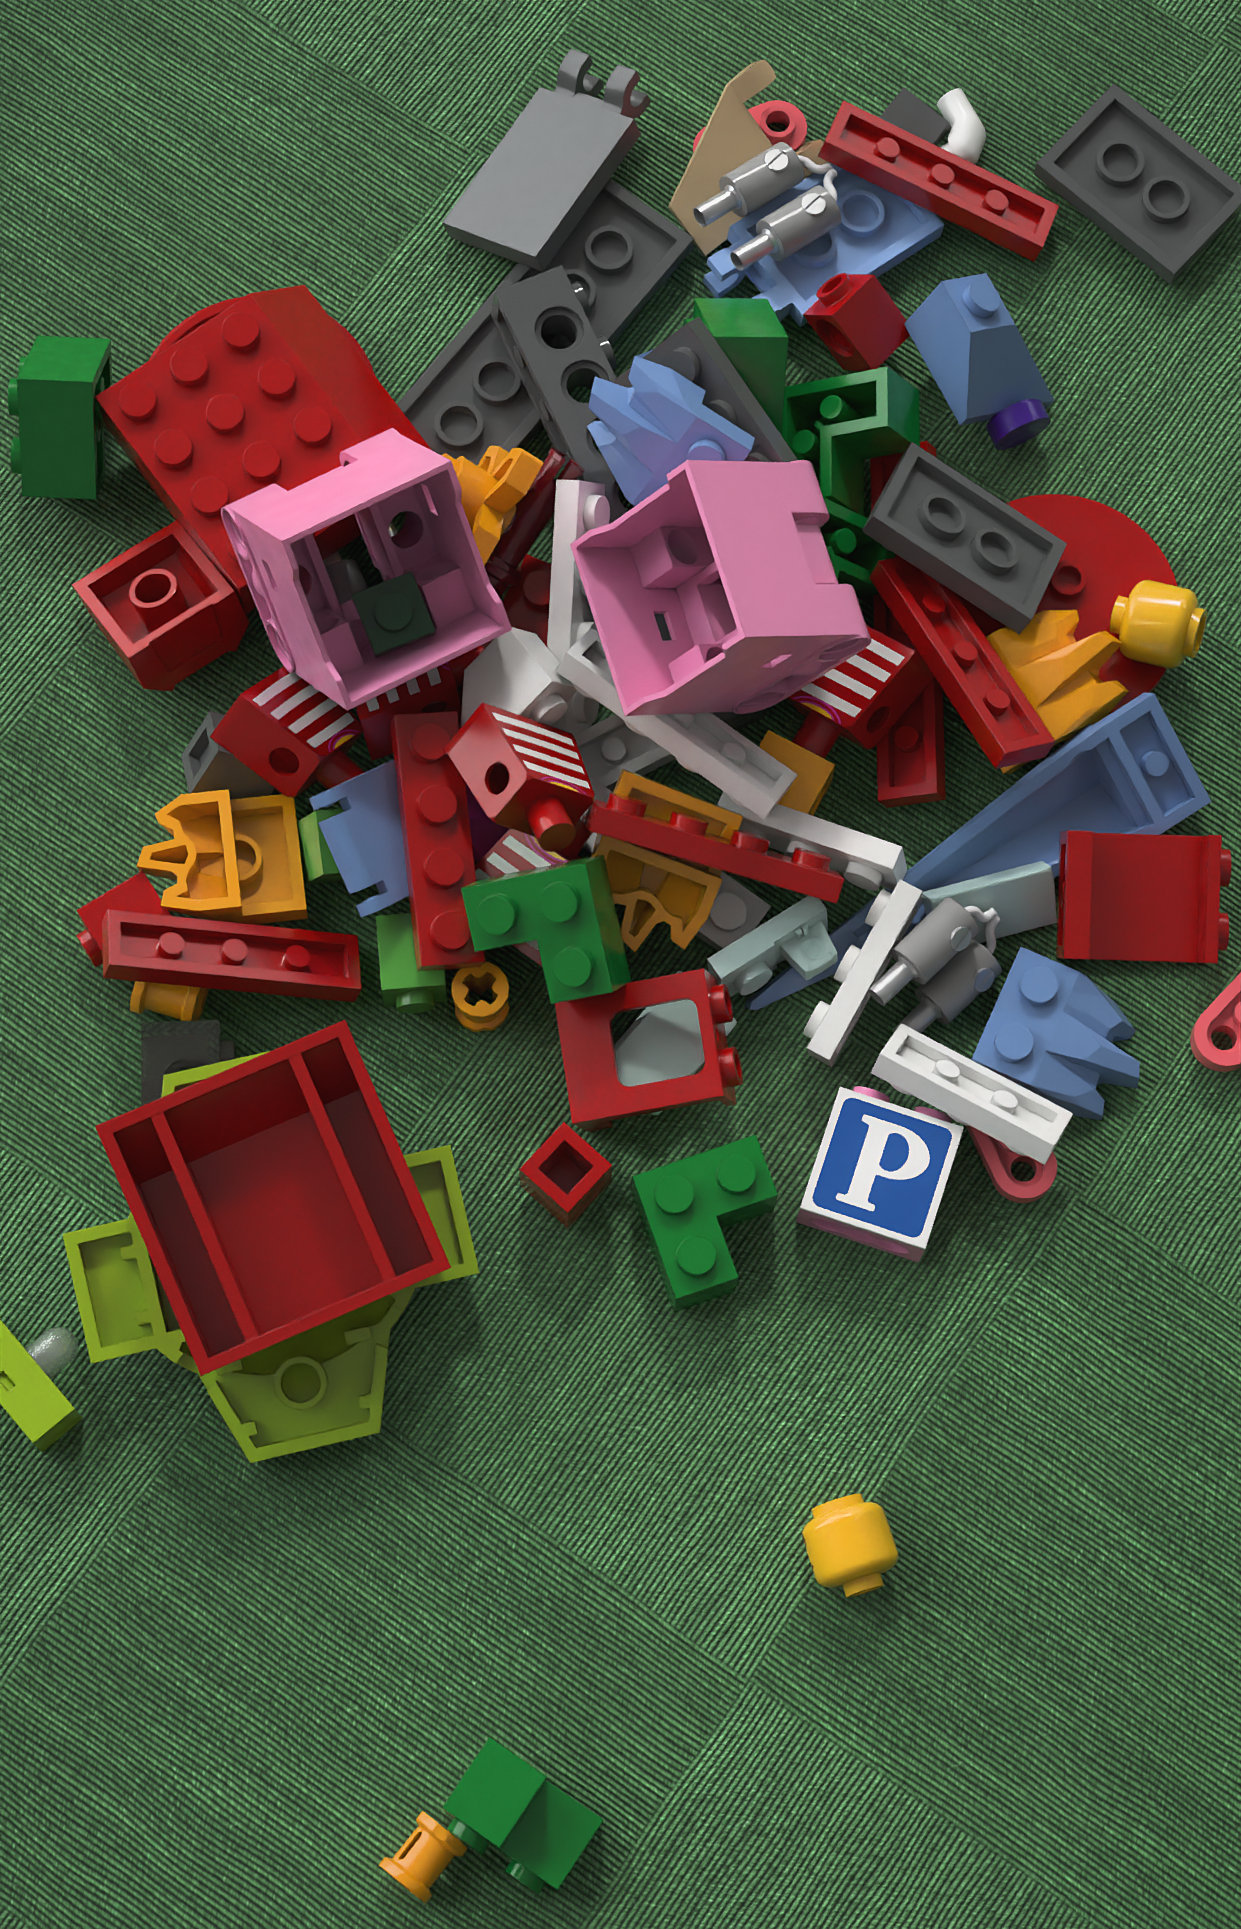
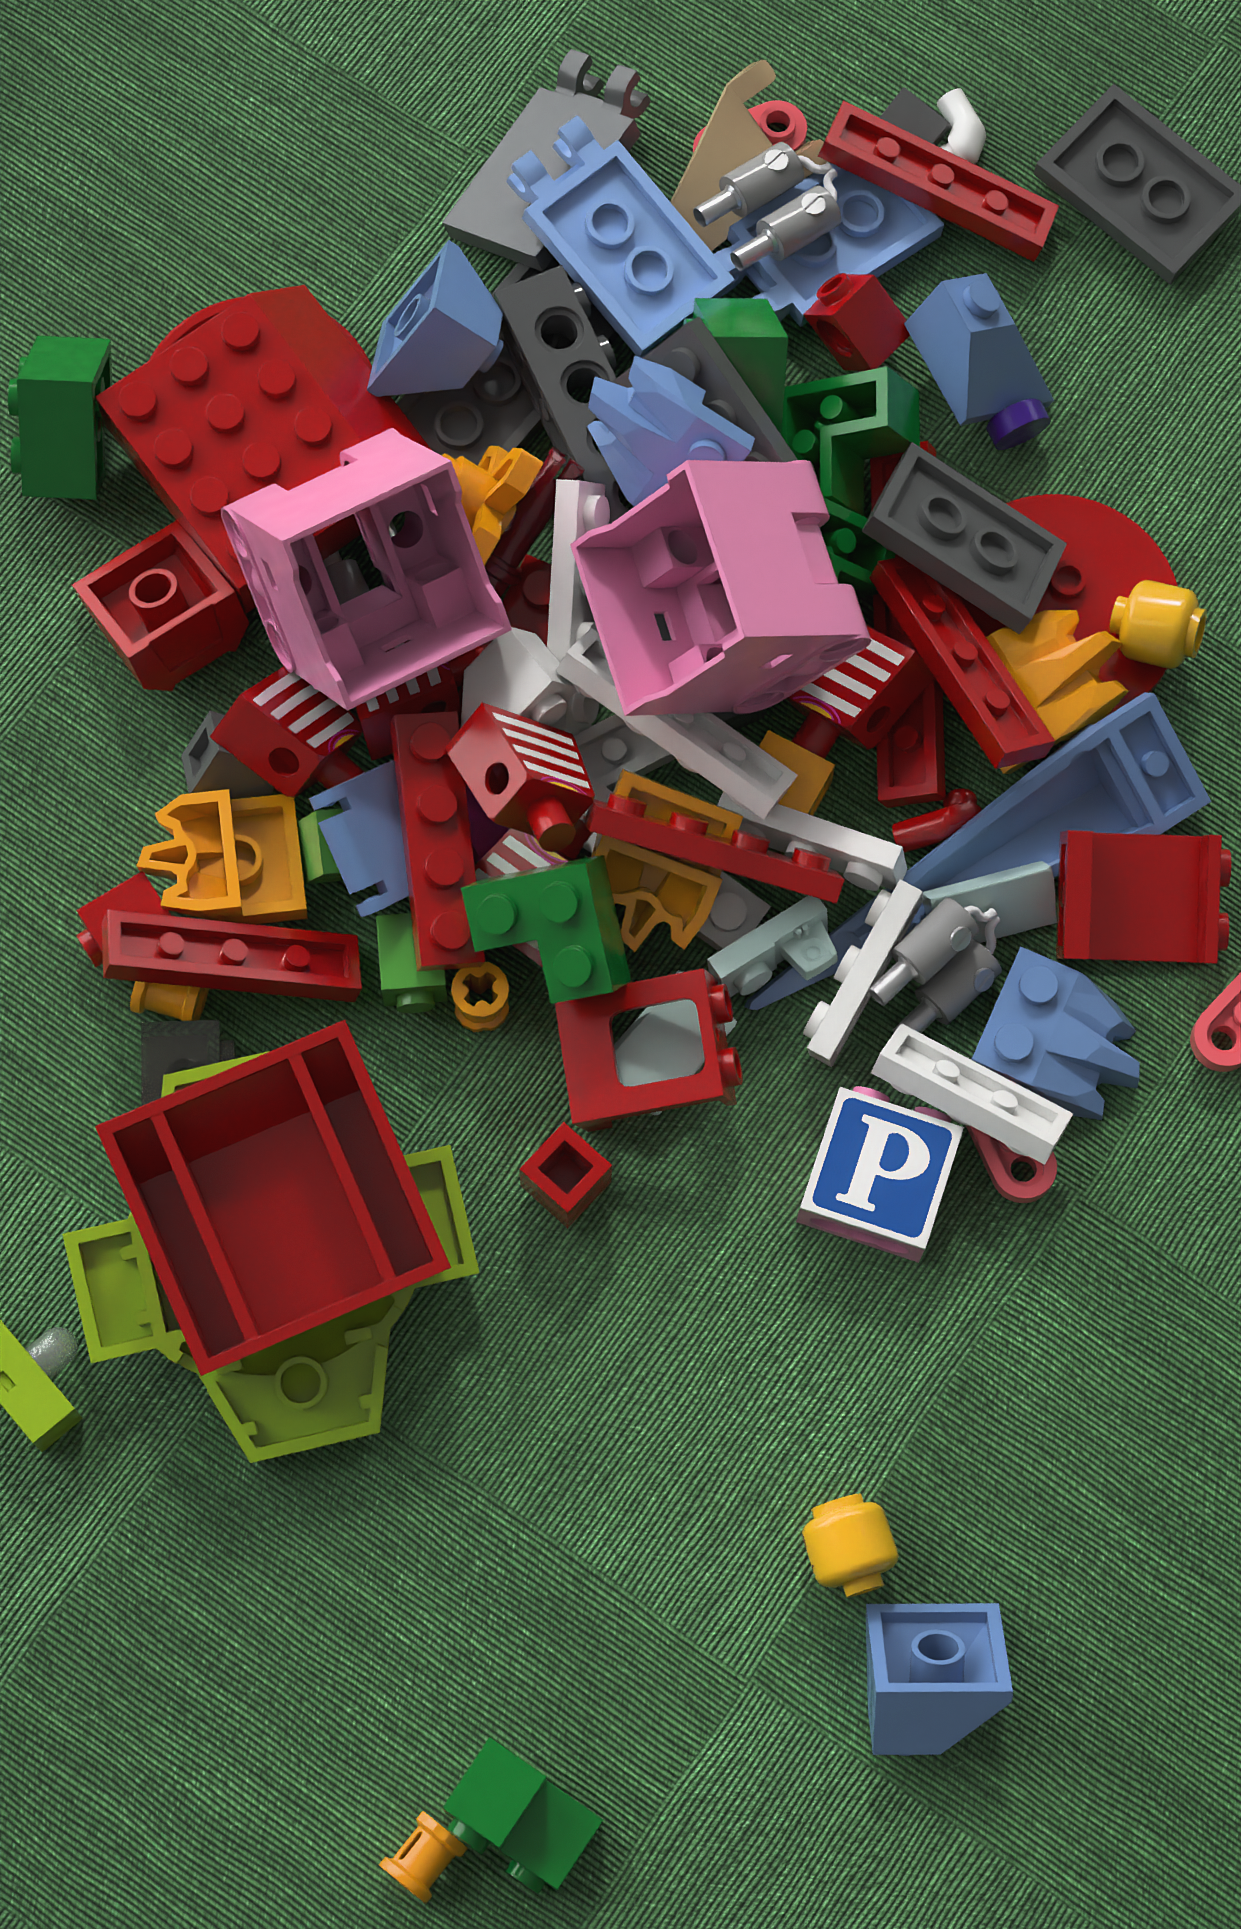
dark green plate [351,571,436,658] -> none
green brick [631,1134,778,1313] -> none
none -> medium blue slope [367,240,503,397]
none -> light blue tile [506,115,735,357]
none -> medium blue slope [866,1603,1013,1756]
none -> red arm [892,788,982,853]

